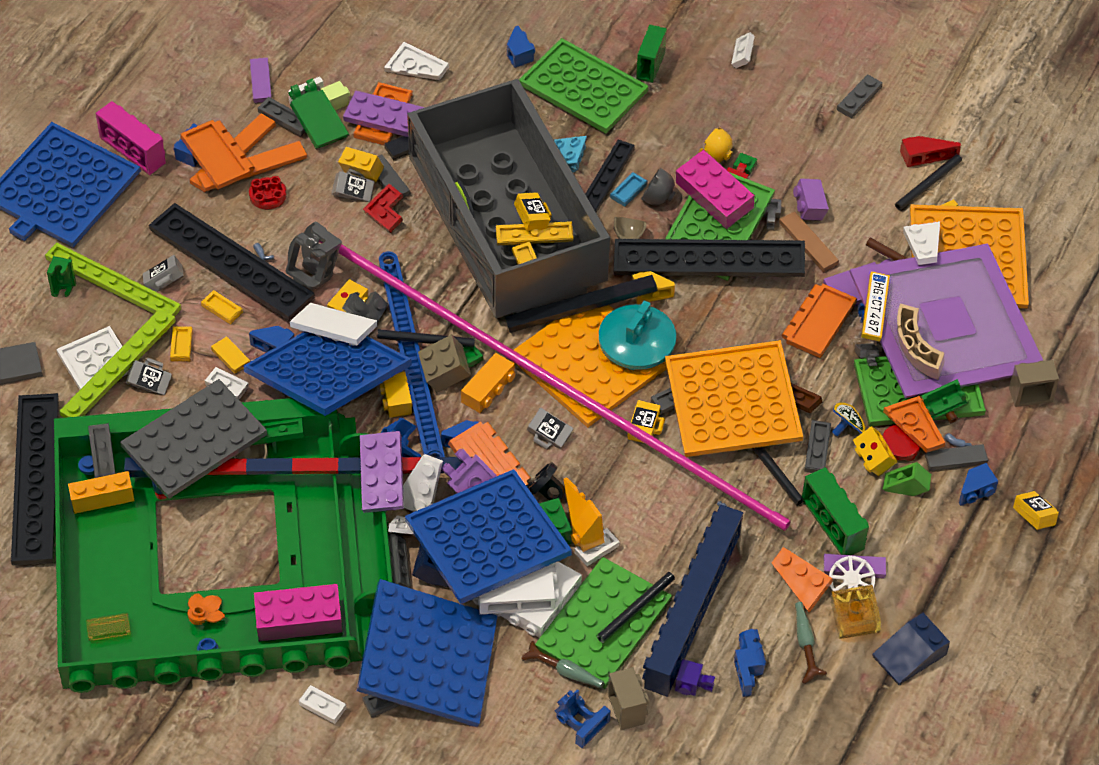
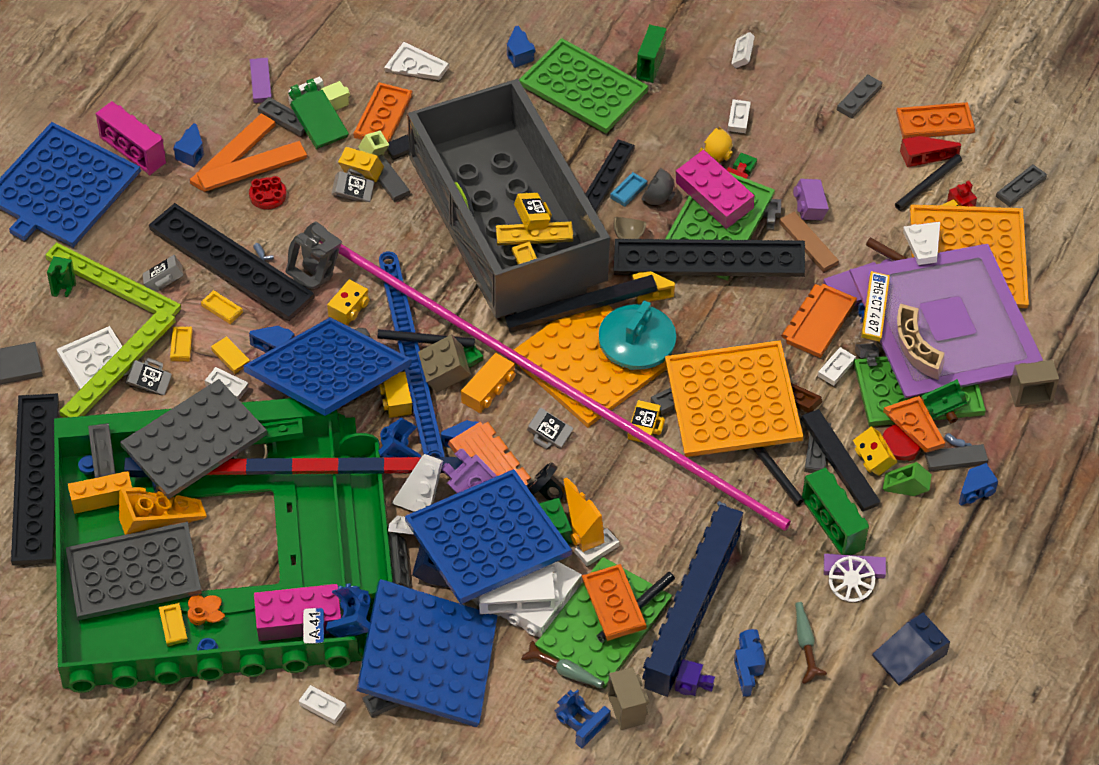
clear yellow tile [86,613,131,641] -> none
orange hinge [180,120,255,189] -> none
white tile [290,303,377,346] -> none
dark grey plate [342,291,388,323] -> none
medium lavender plate [343,91,424,137] -> none
medium lavender plate [360,431,404,513] -> none
red plate [363,184,403,233] -> none
medium azure hinge [554,136,587,172] -> none
orange wing [771,547,833,613] -> none
clear yellow brick [831,585,881,639] -> none
shield [832,402,865,436] -> none
yellow piece [1013,491,1059,530] -> none
none -> dark grey plate [66,522,202,621]
none -> light orange wedge [119,487,207,535]
none -> yellow tile [159,603,188,647]
none -> sticker [304,608,324,643]
none -> blue tile [326,584,371,638]
none -> yellowish green brick [358,130,389,156]
none -> orange tile [582,564,647,641]
none -> white plate [728,100,751,133]
none -> black tile [801,409,881,512]
none -> white plate [818,347,856,386]
none -> orange tile [896,102,975,139]
none -> red brick [947,180,977,207]
none -> dark grey tile [996,164,1047,207]

